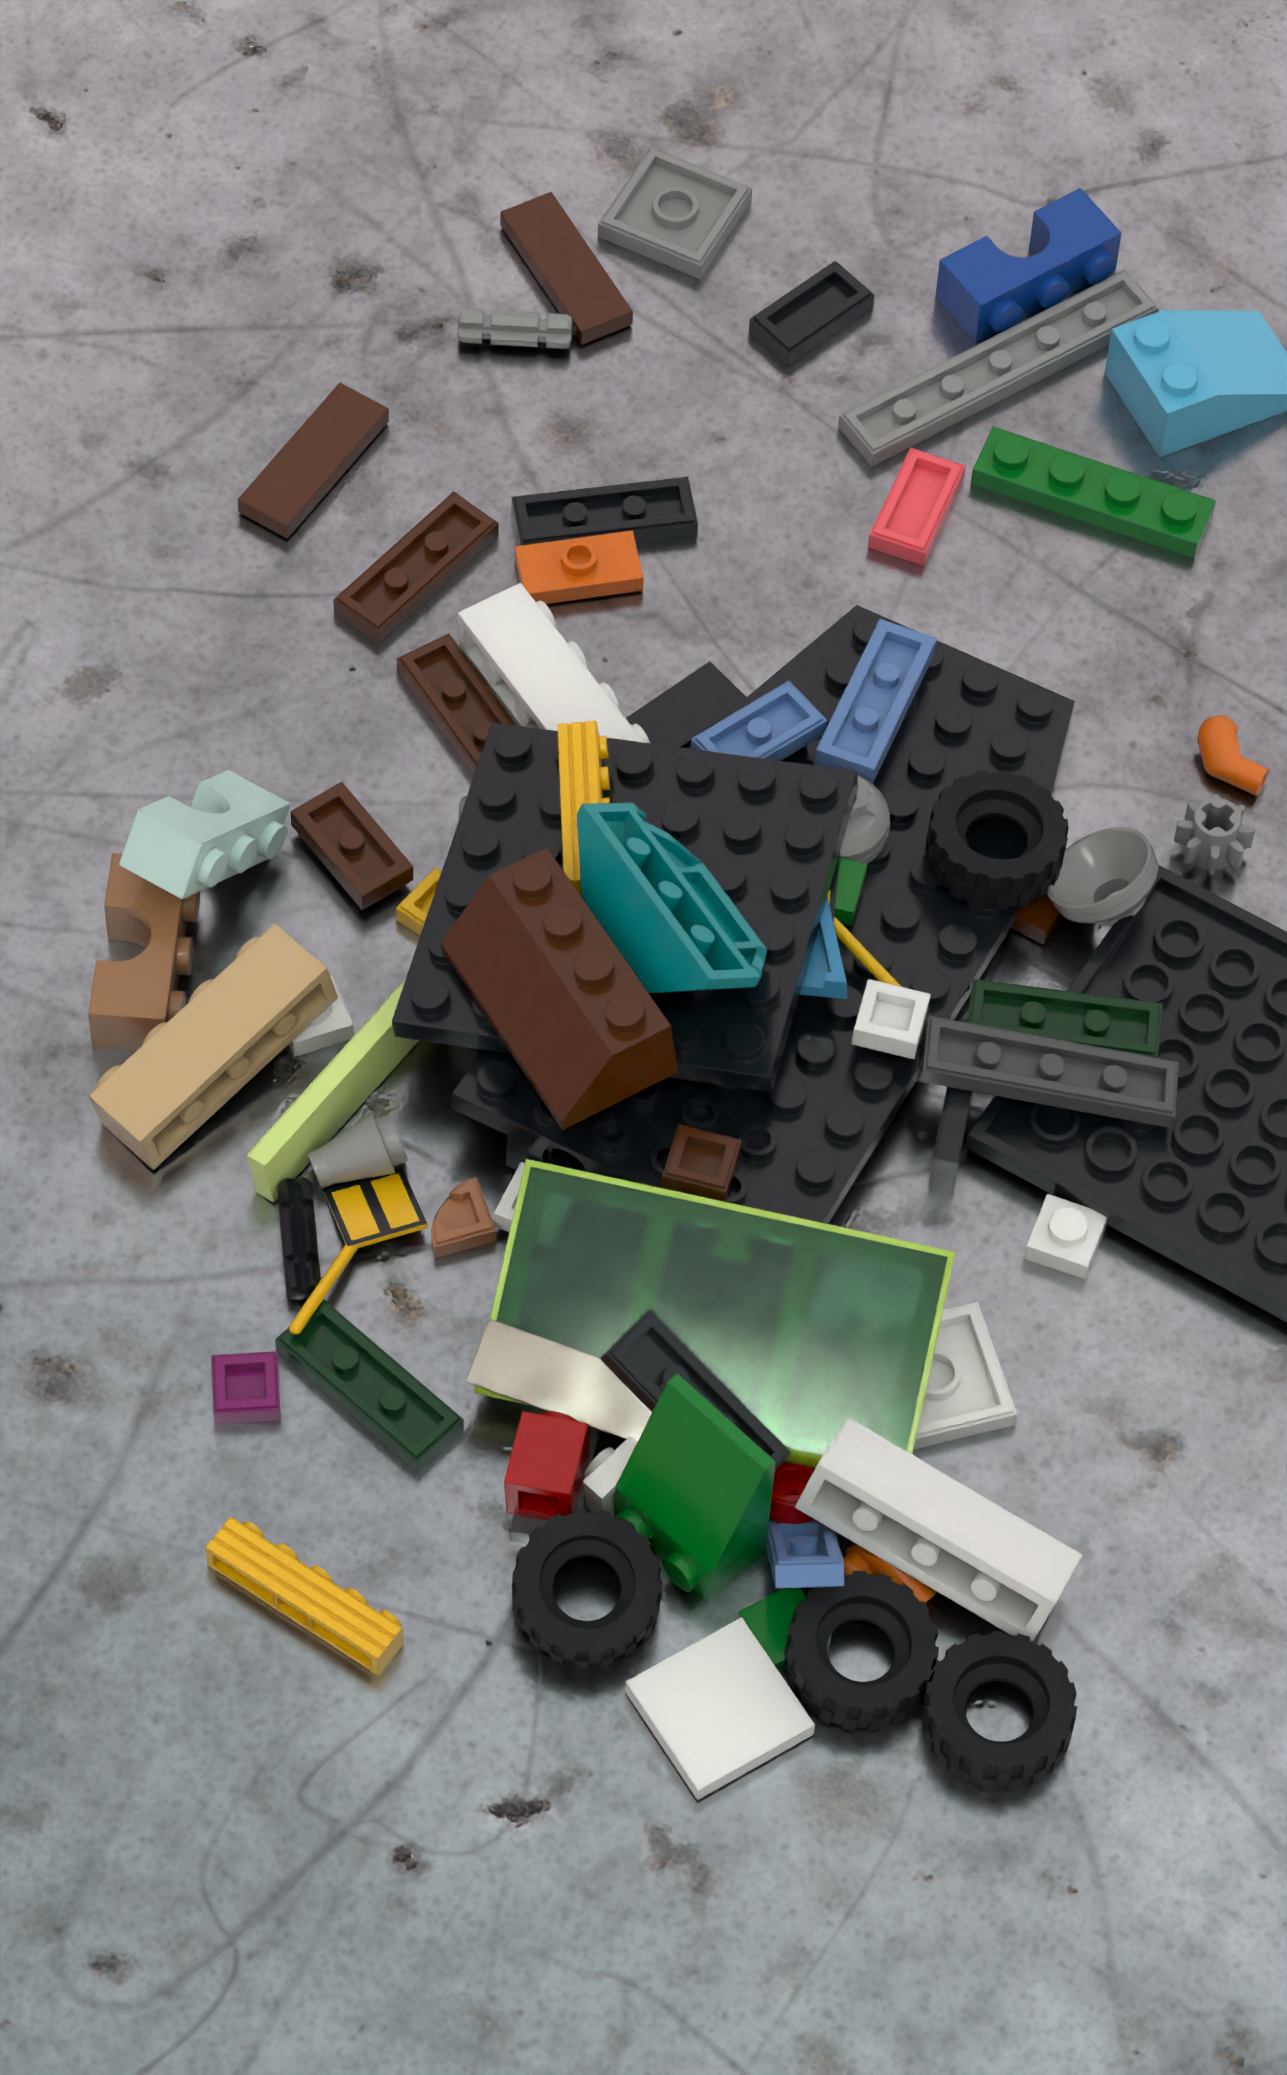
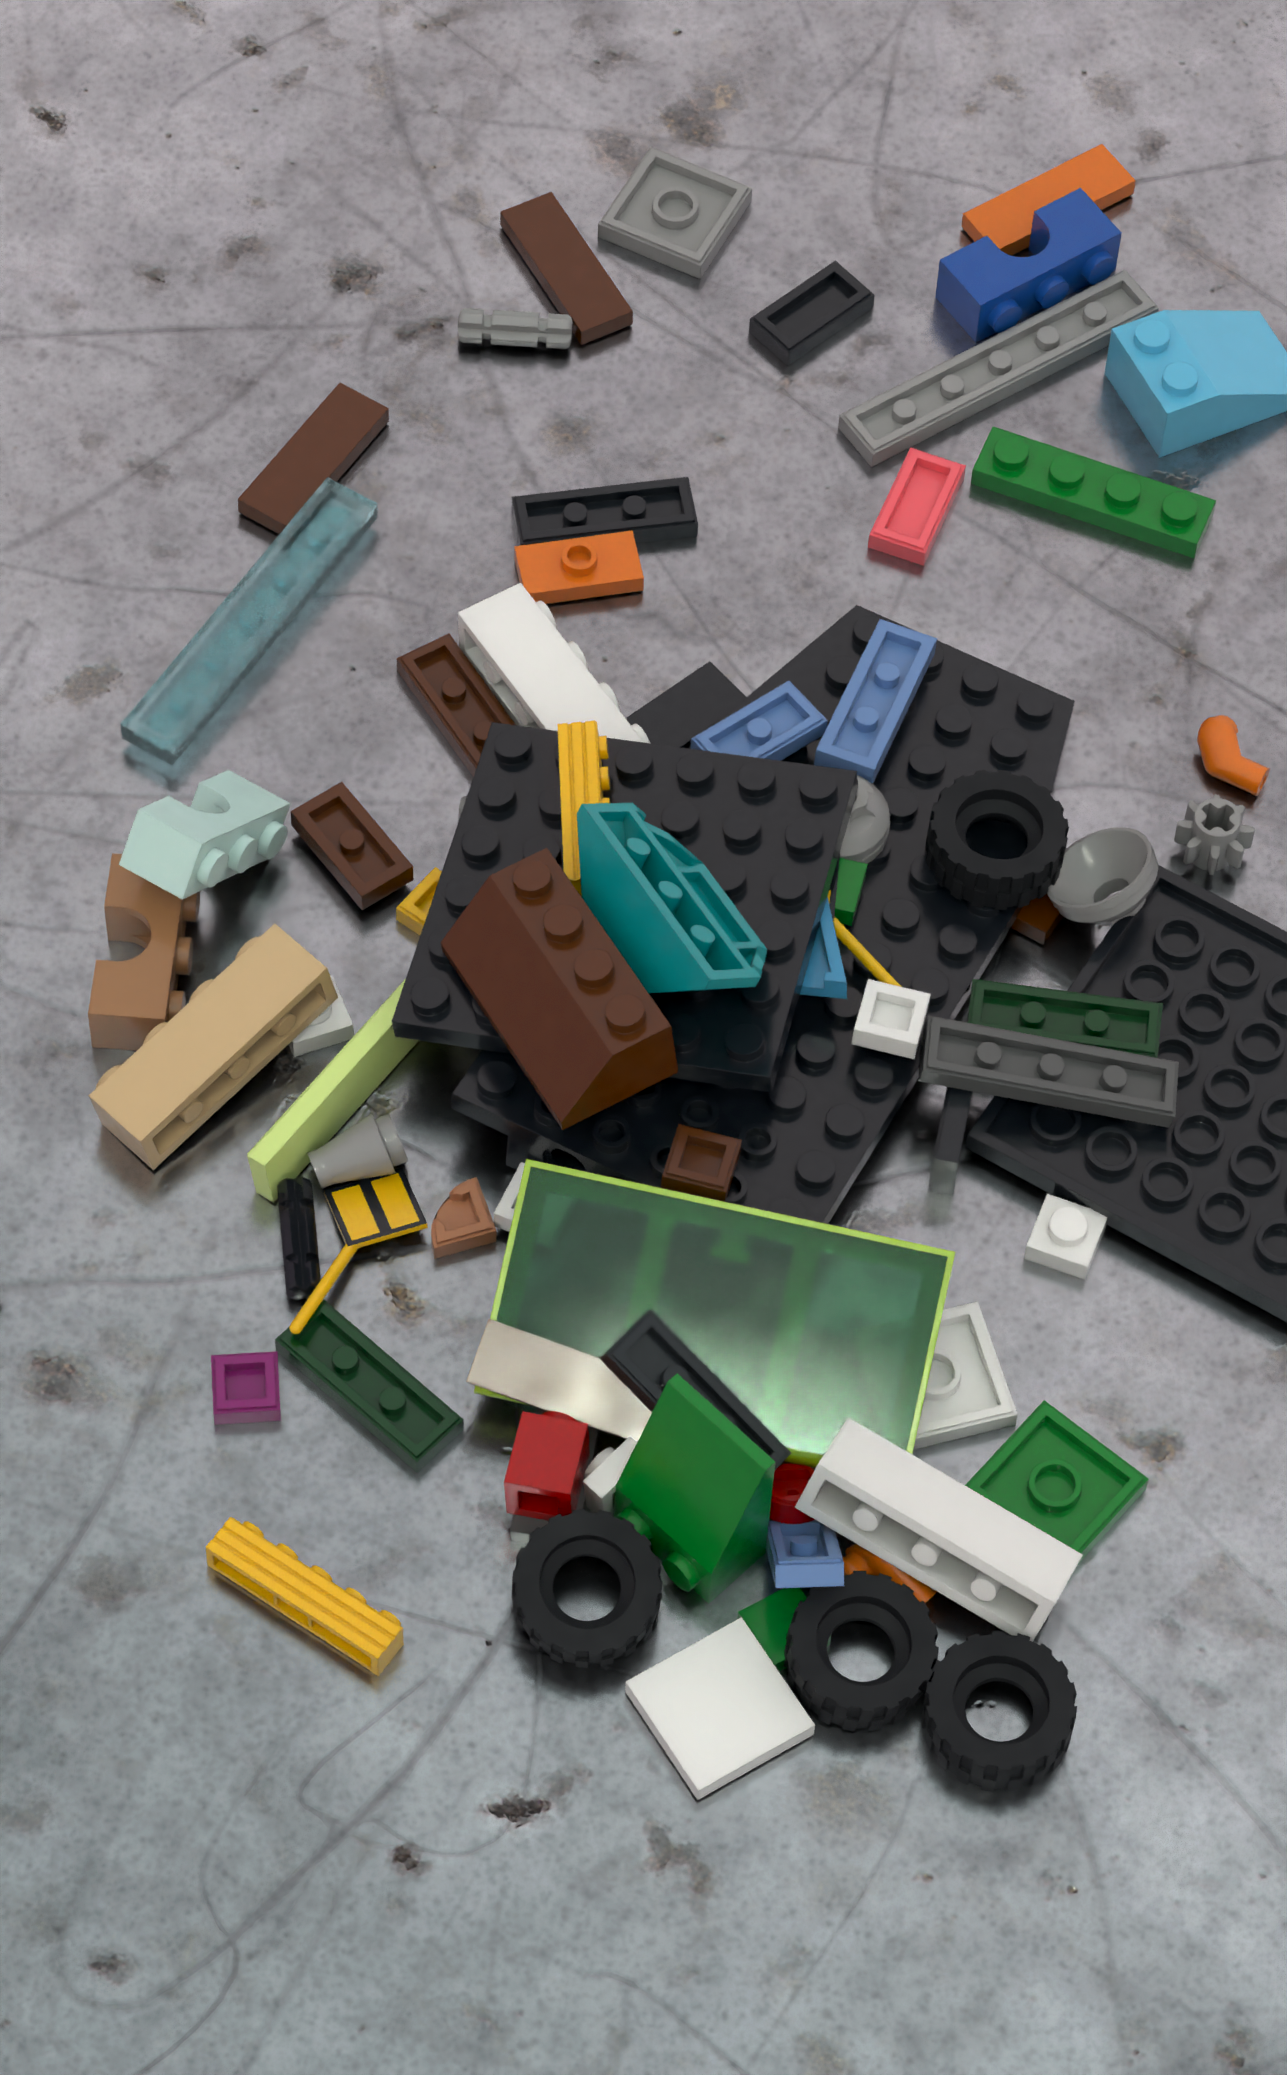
reddish brown tile [333,491,499,645] -> none
none -> clear light blue plate [120,477,378,766]
none -> orange tile [961,144,1136,256]
none -> green tile [965,1400,1149,1564]

